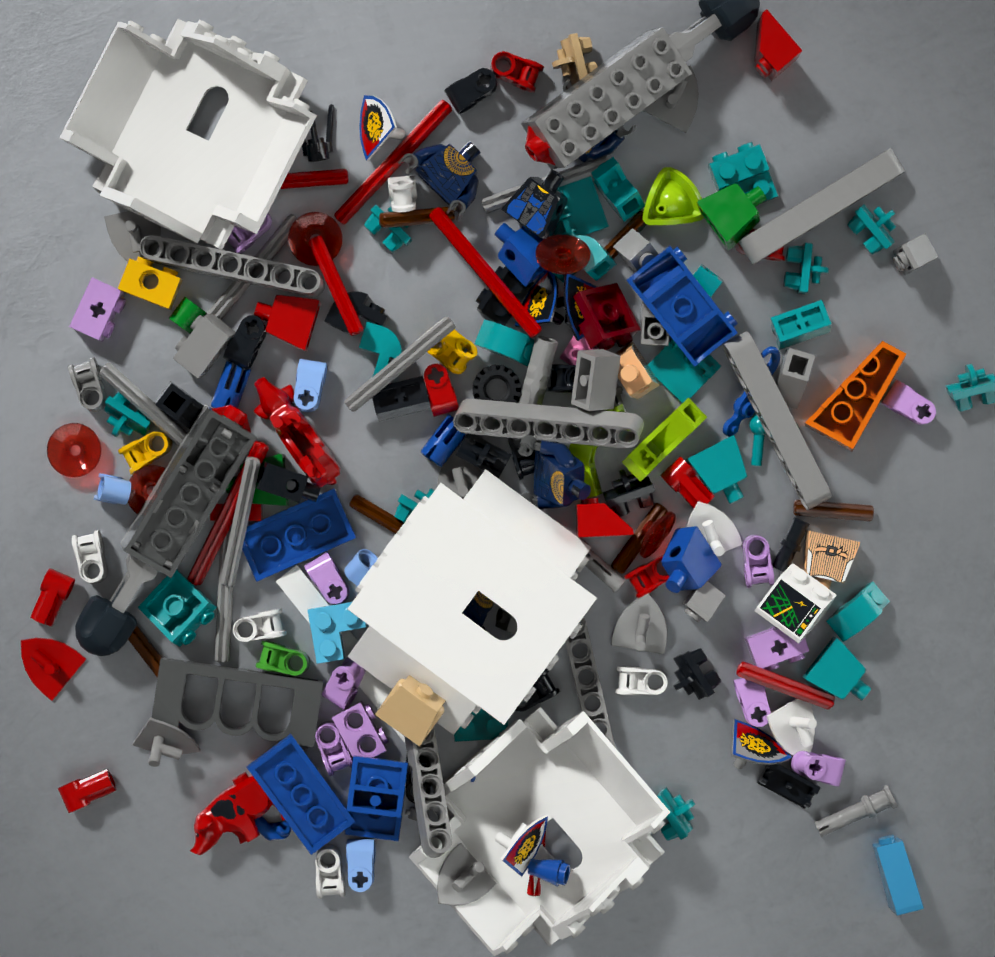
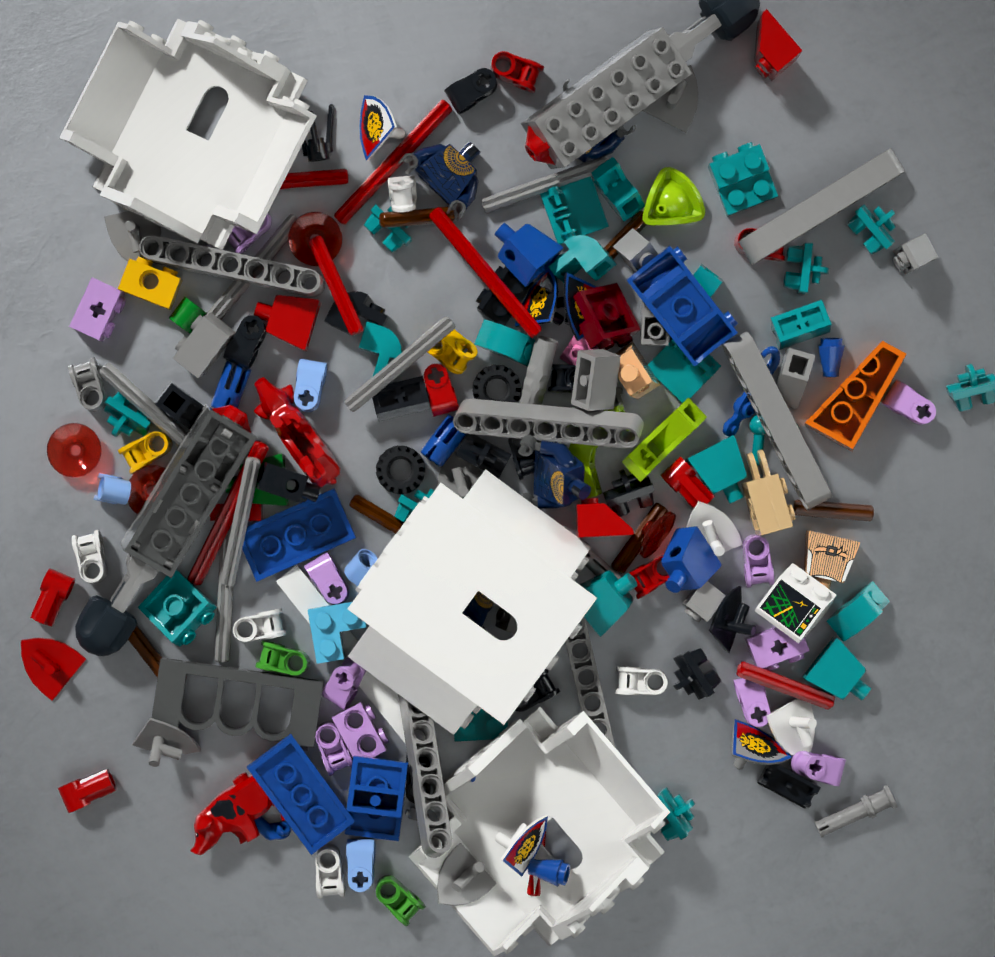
tan torso [375,675,446,746] -> none
torso [501,169,568,239] -> none
clear red dish [536,235,590,274] -> none
tan hips [552,33,598,86] -> none
light grey shield [611,593,667,654] -> none
green torso [697,184,767,251] -> none
black pin [772,517,810,572] -> none
dark azure slope [872,835,924,916] -> none
none -> black tyre [376,445,425,494]
none -> bright green piece [376,875,426,927]
none -> teal torso [579,570,637,637]
none -> black shield [709,586,756,653]
none -> tan brick [741,450,796,536]
none -> blue cone [818,338,845,377]

